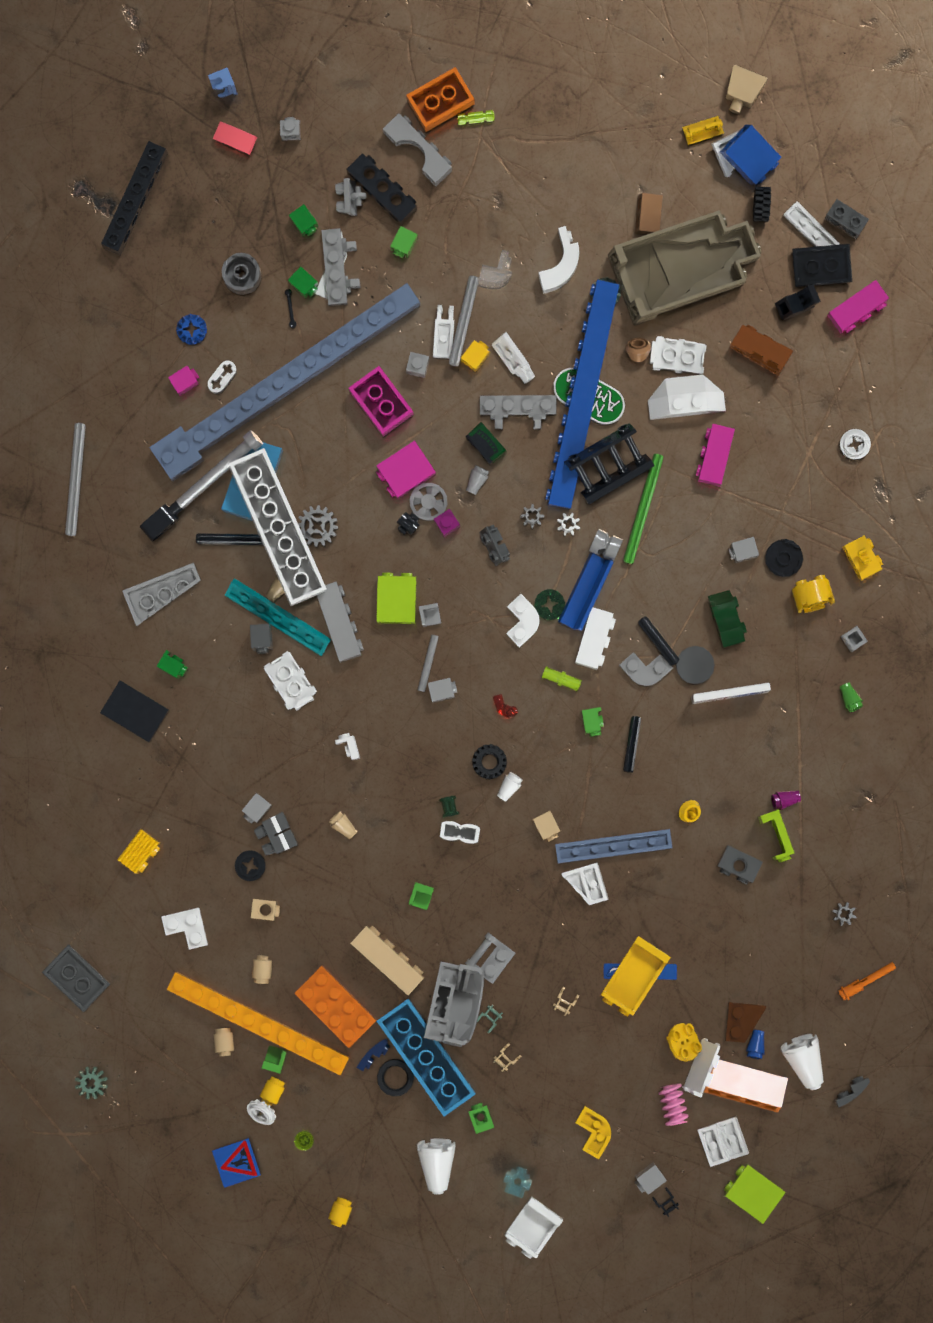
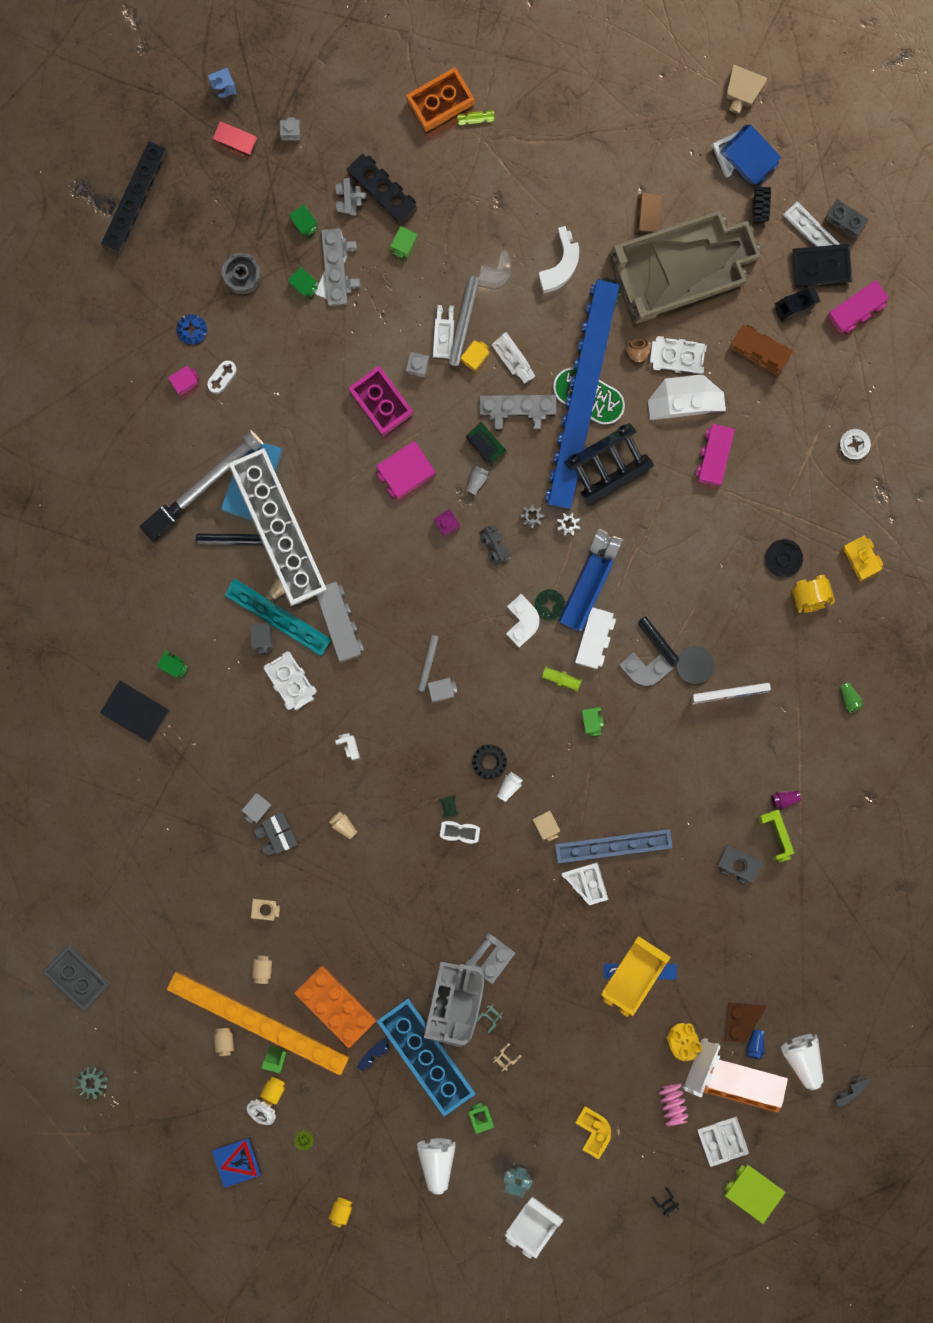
light grey axle [65,423,85,536] -> none
yellow brick [117,829,160,874] -> none
light grey wing [122,562,201,626] -> none
sand blue piece [149,283,420,482] -> none
white plate [162,908,208,950] -> none
black gear [235,850,265,881] -> none
black hinge [285,289,297,328] -> none
light grey gear [298,505,338,547] -> none
tan brick [350,926,425,995] -> none
lime brick [377,573,417,624] -> none
black tyre [377,1059,414,1096] -> none
light grey arch [383,114,452,187] -> none
black gear [396,512,420,535] -> none
bright green panel [409,882,434,910] -> none
light grey piece [410,483,448,521] -> none
light grey panel [419,603,441,627] -> none
clear red arm [493,694,518,718] -> none
tan piece [553,987,580,1016] -> none
bright green axle [623,454,664,564] -> none
black axle [623,716,641,773] -> none
light grey brick [635,1162,667,1195] -> none
yellow hat [679,800,701,822] -> none
yellow hinge [682,116,724,145] -> none
dark green brick [708,590,747,648] -> none
light grey brick [728,537,759,563] -> none
light grey gear [832,902,856,926] -> none
orange pin [838,962,896,1000] -> none
light grey brick [841,626,868,652] -> none

